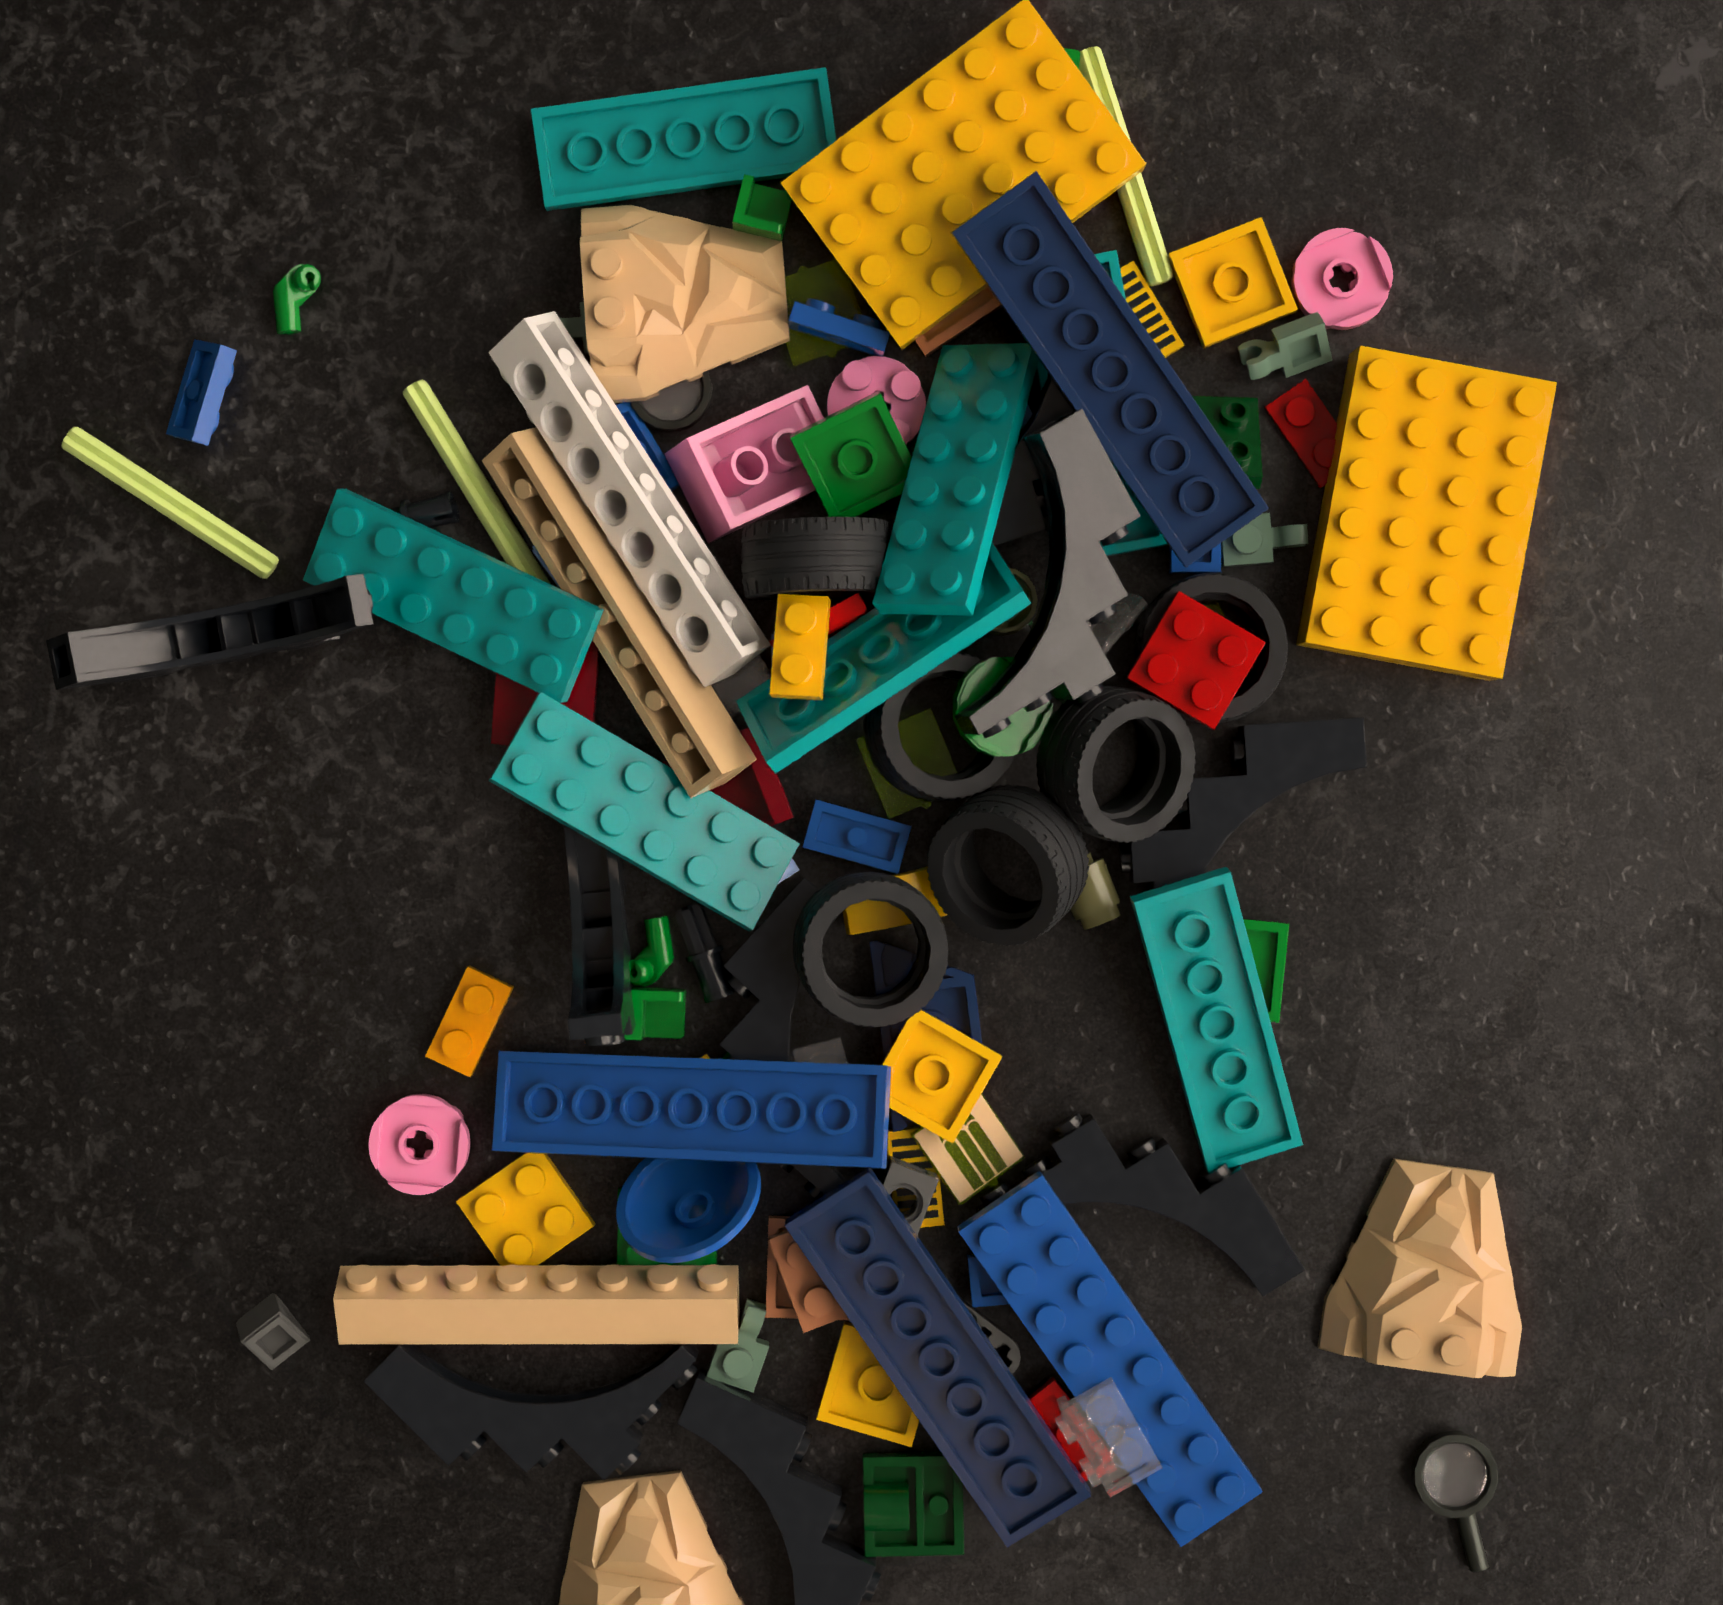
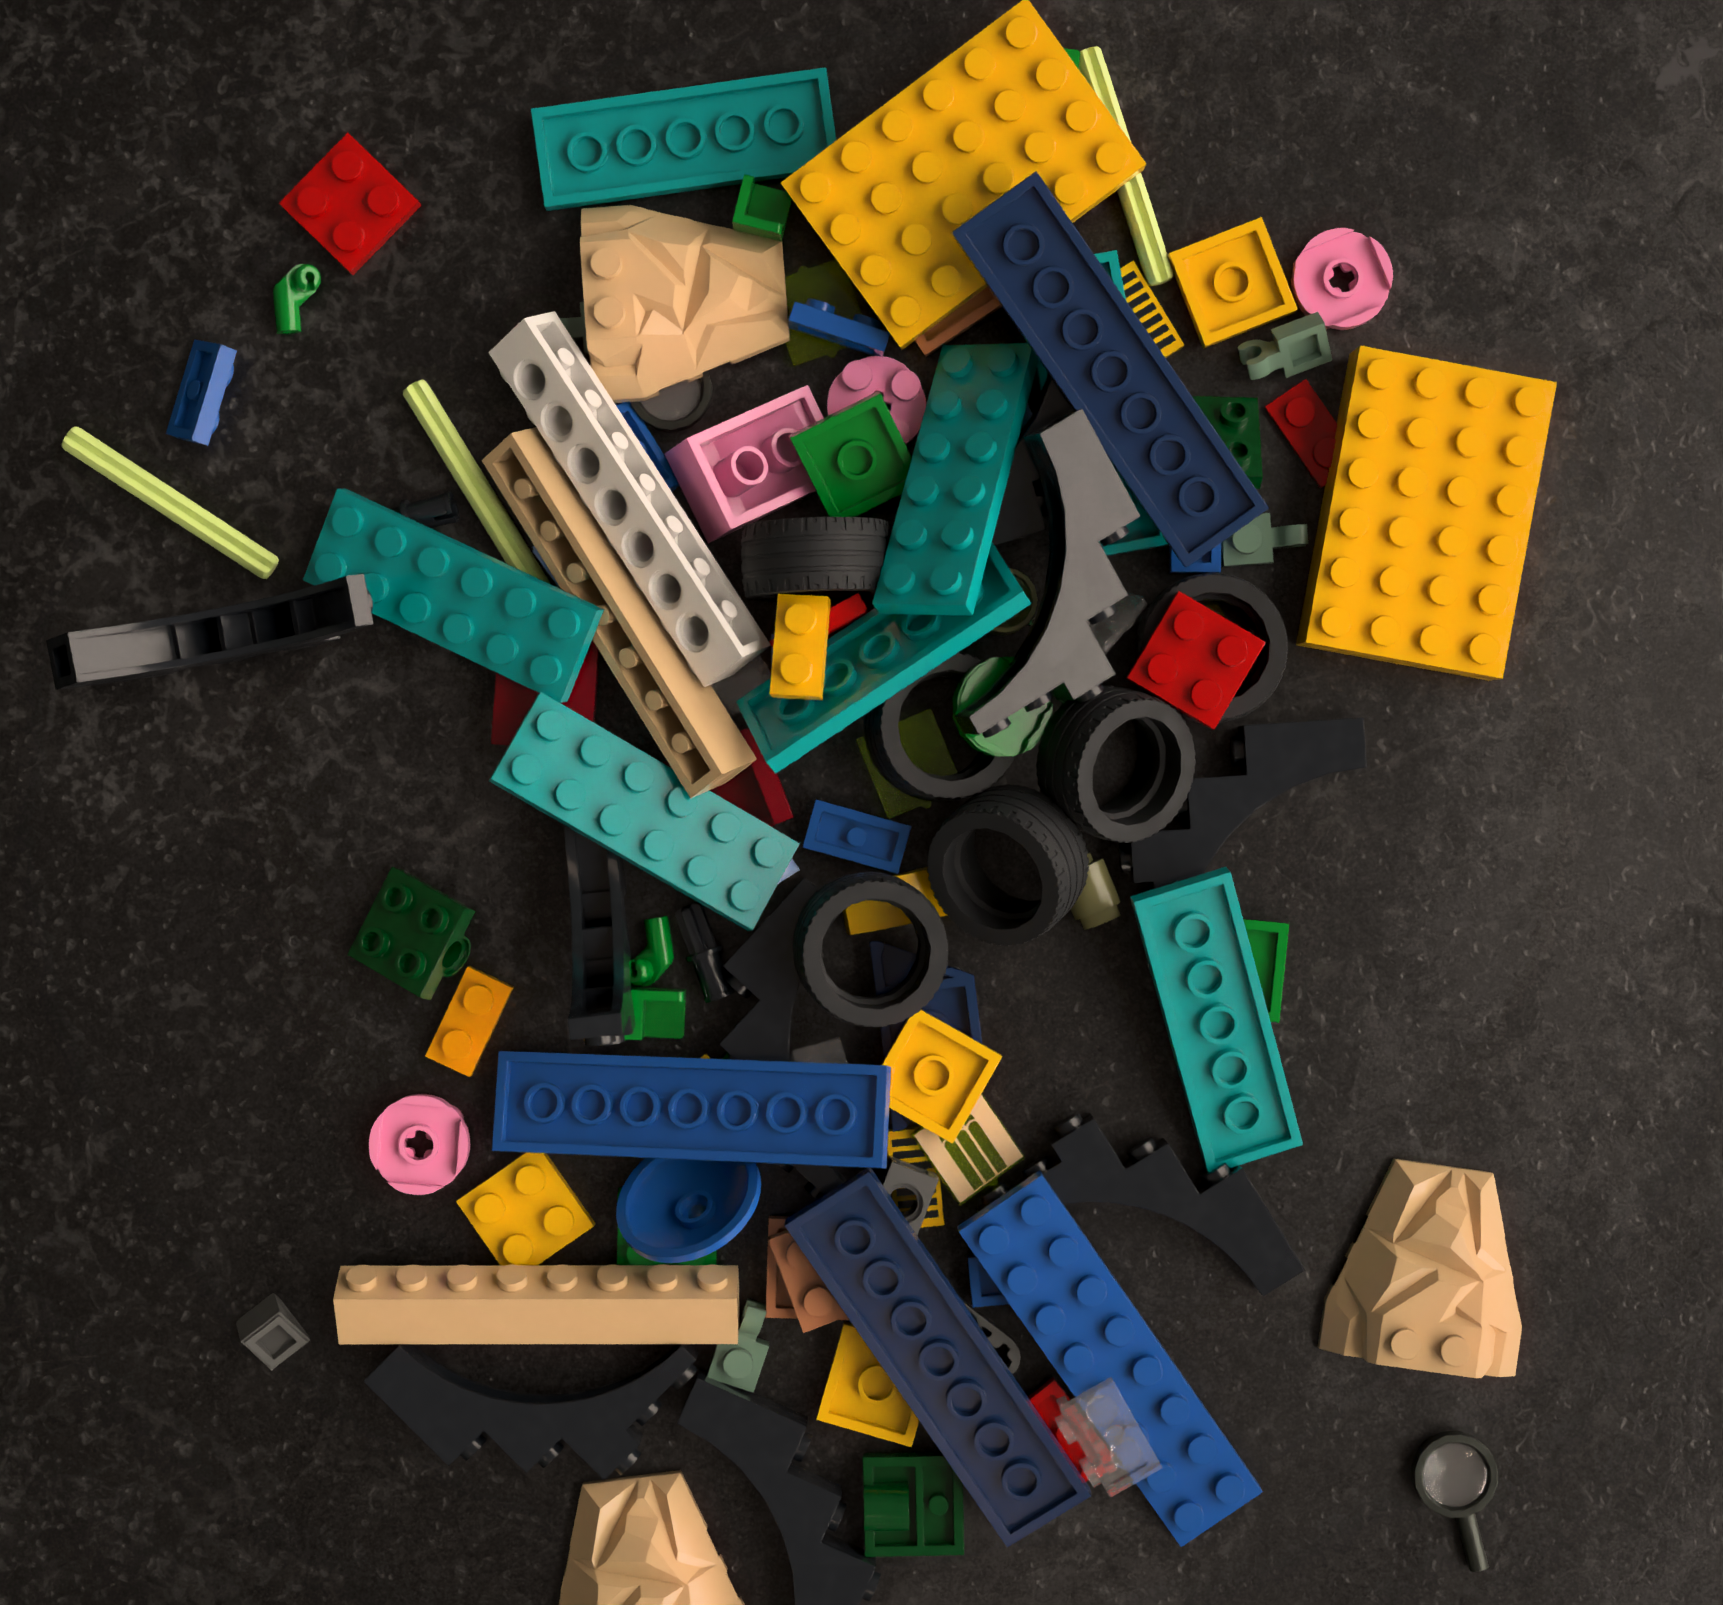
none -> red plate [279,133,421,275]
none -> dark green plate [347,866,475,1000]

